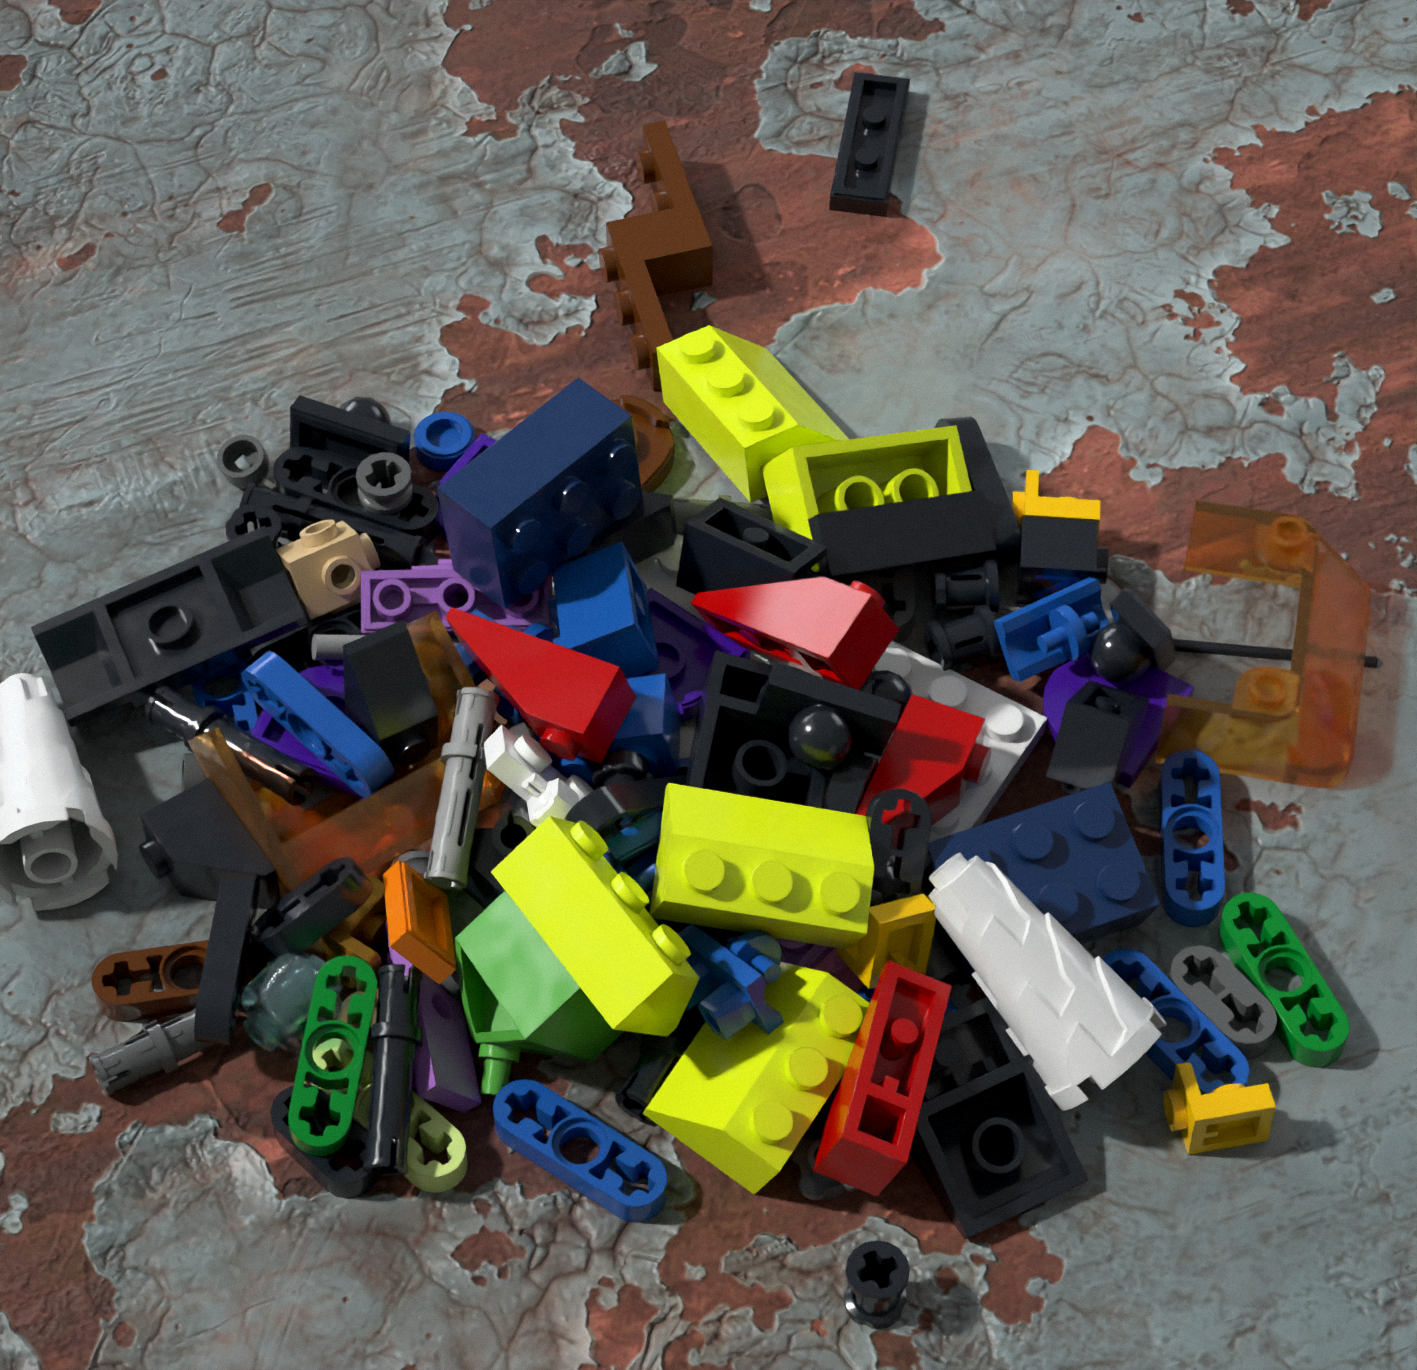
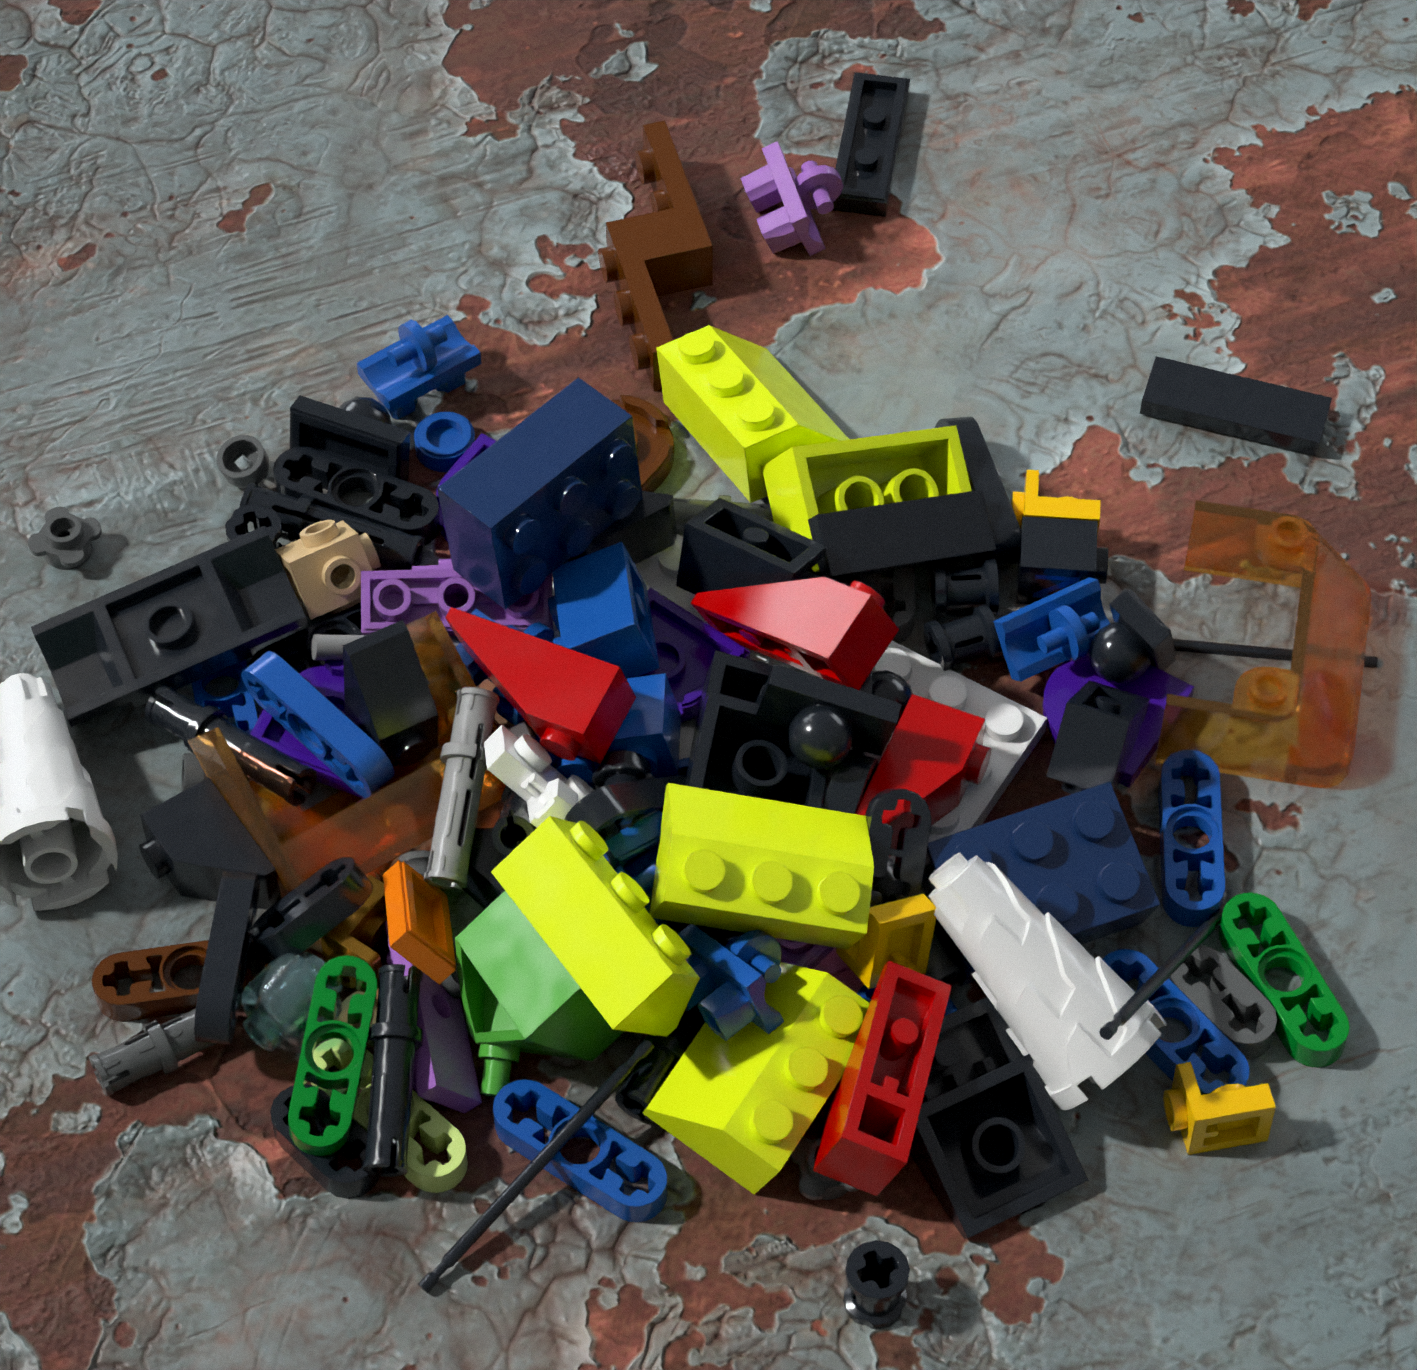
dark grey bush [356,452,413,515] -> none
none -> dark grey plate [28,507,102,570]
none -> blue hips [357,315,482,420]
none -> black piece [418,1039,655,1294]
none -> medium lavender hips [741,141,843,256]
none -> black piece [1099,908,1223,1040]
none -> black tile [1140,356,1332,456]

